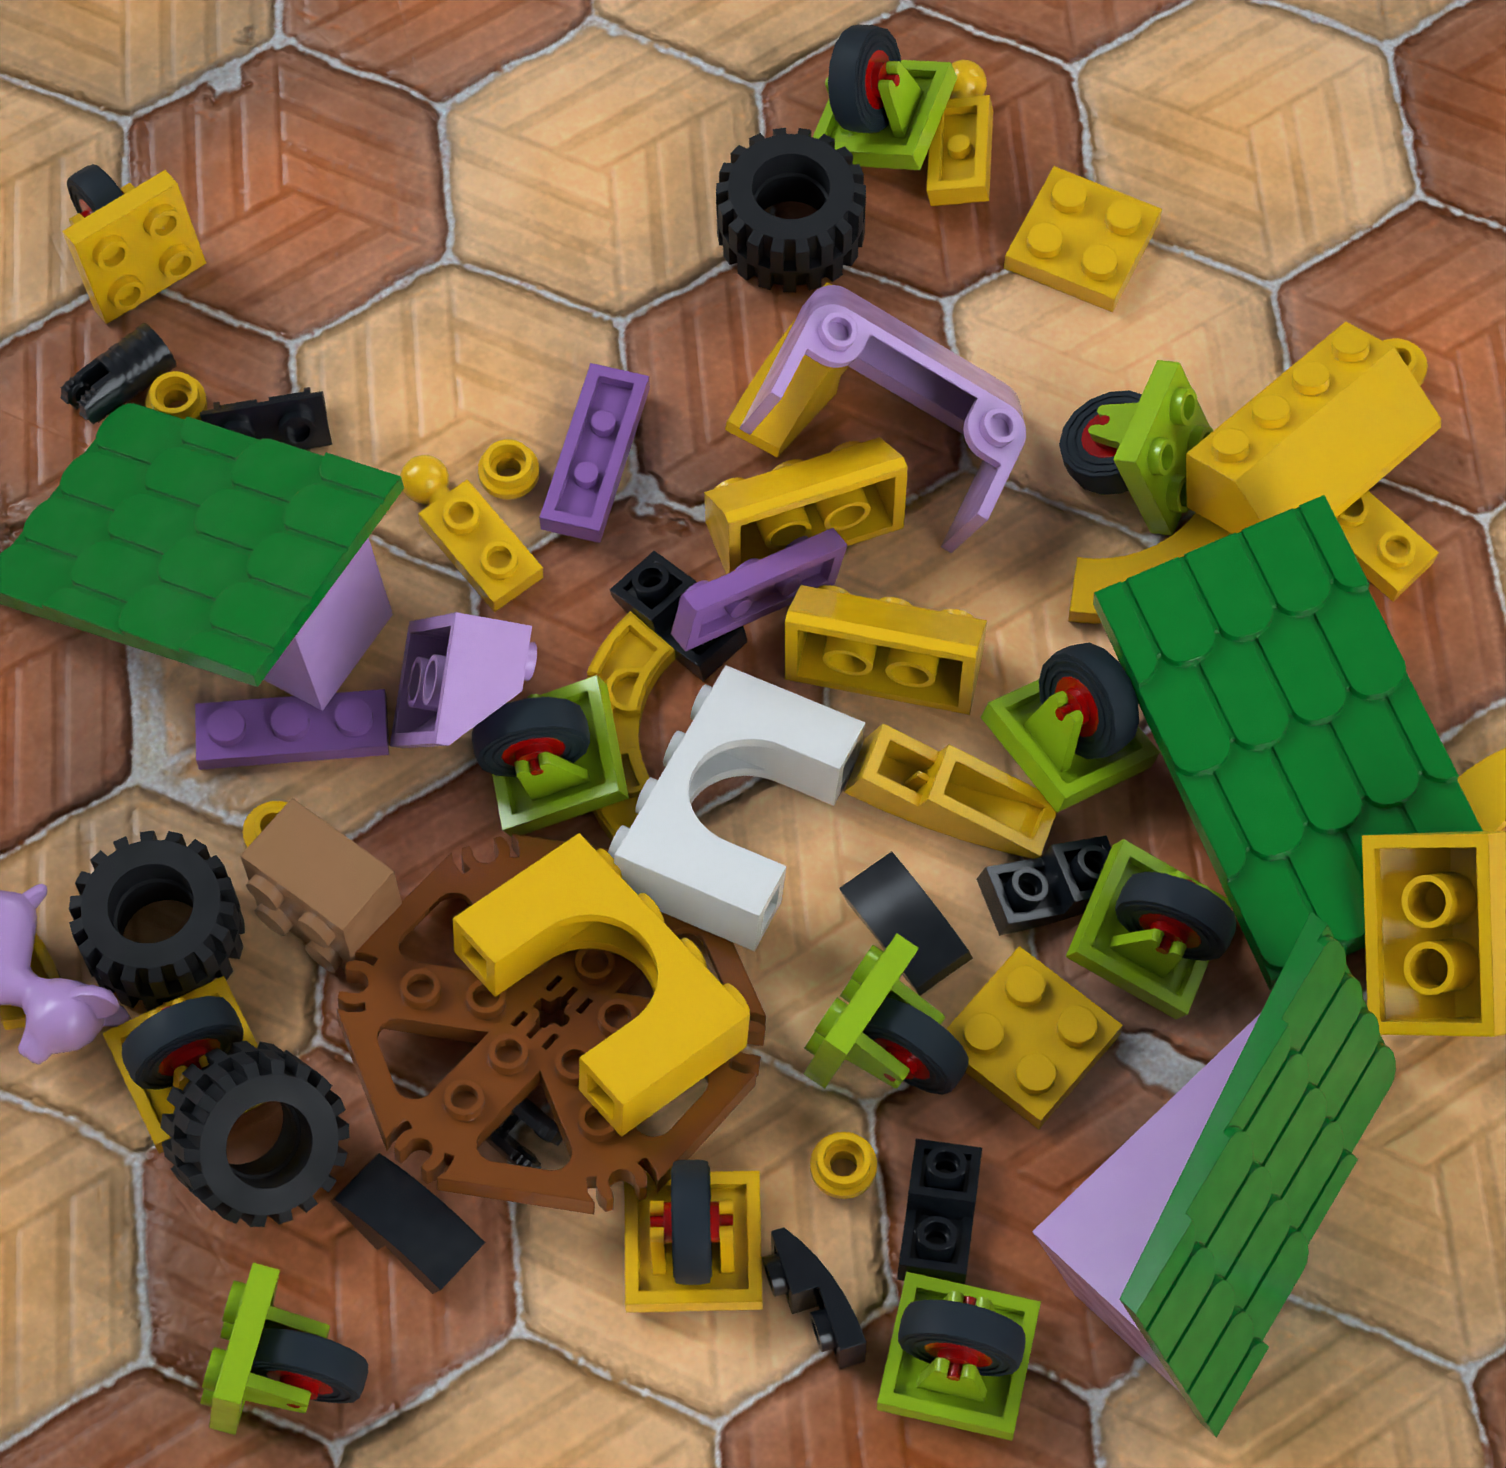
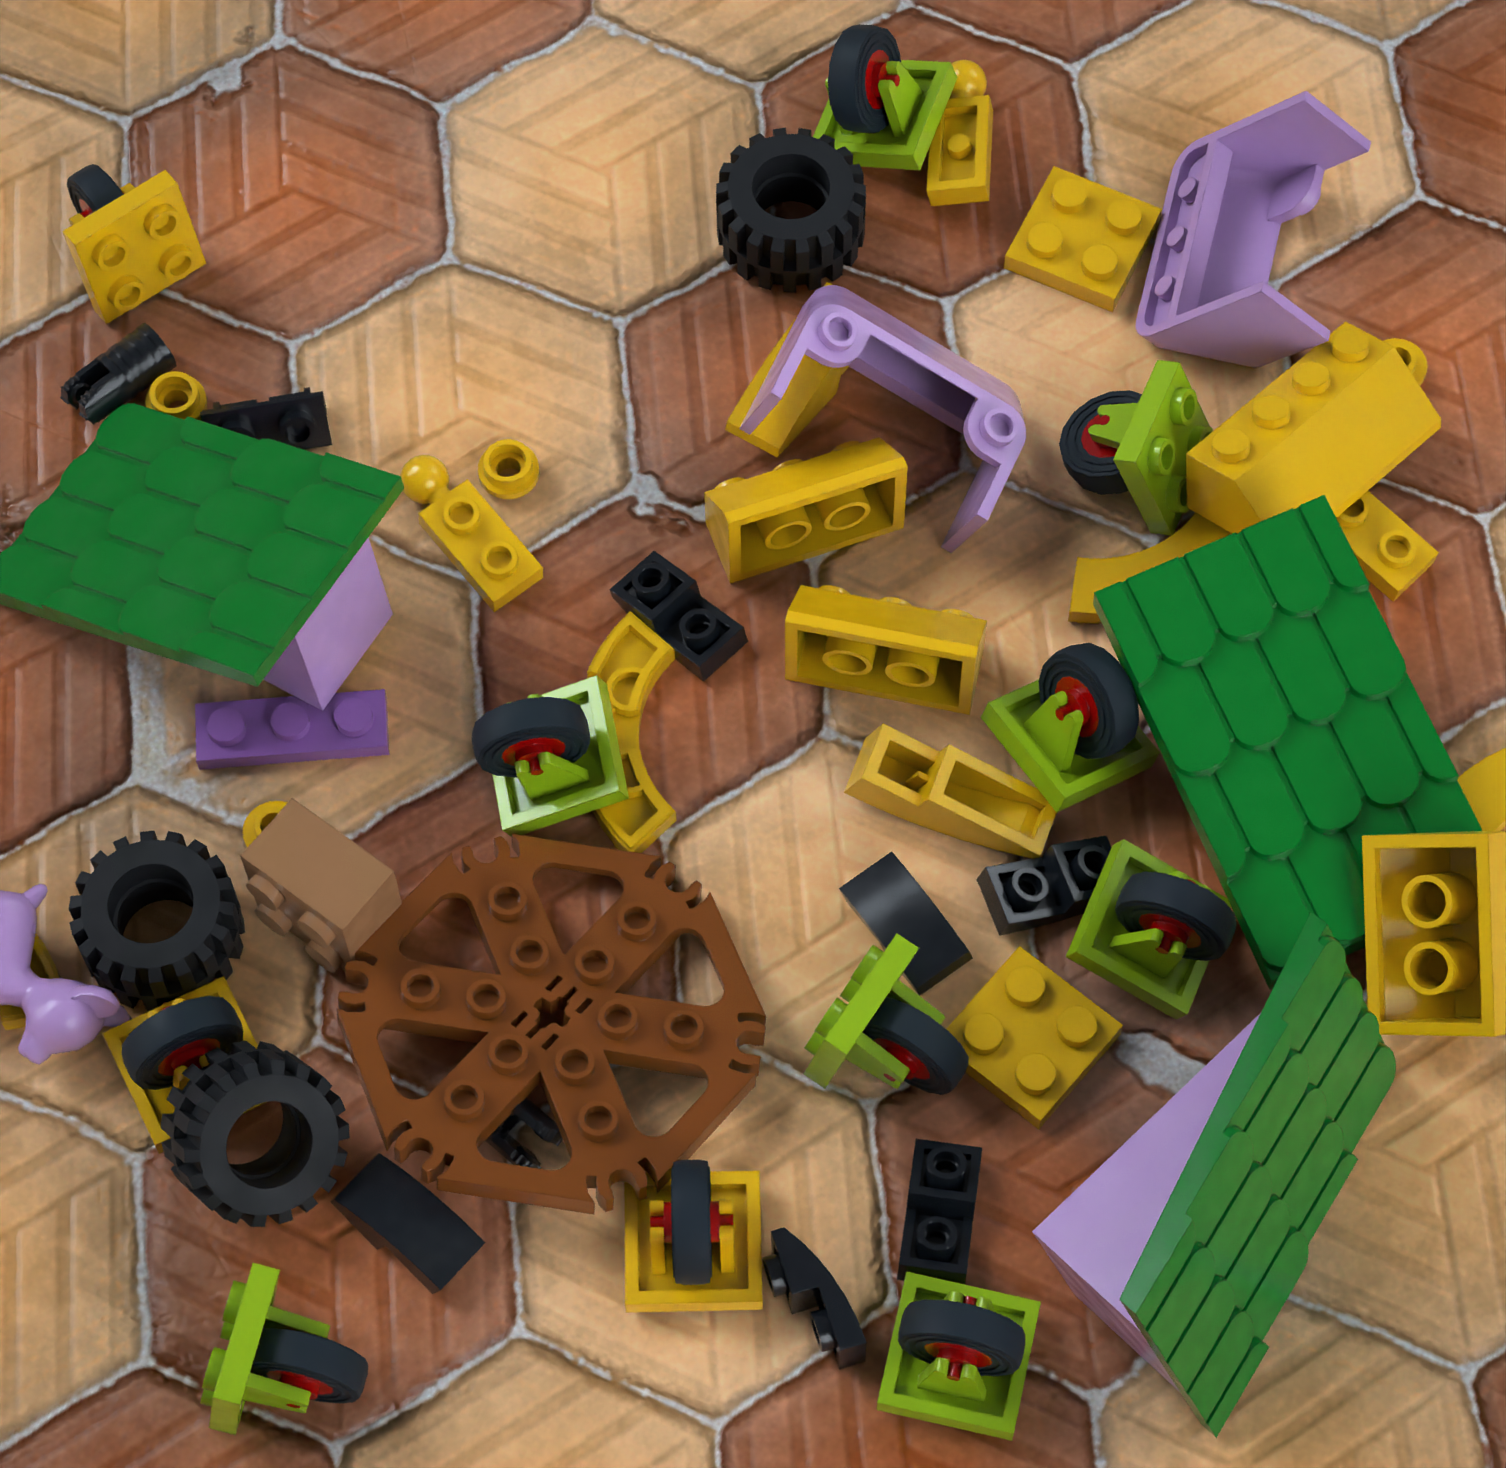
lavender slope [390,612,537,748] -> none
yellow arch [453,833,750,1137] -> none
medium lavender plate [539,363,650,543] -> none
white arch [608,665,865,951] -> none
medium lavender plate [671,528,847,652] -> none
yellow plate [810,1132,877,1199] -> none
none -> lavender windscreen [1136,91,1371,368]

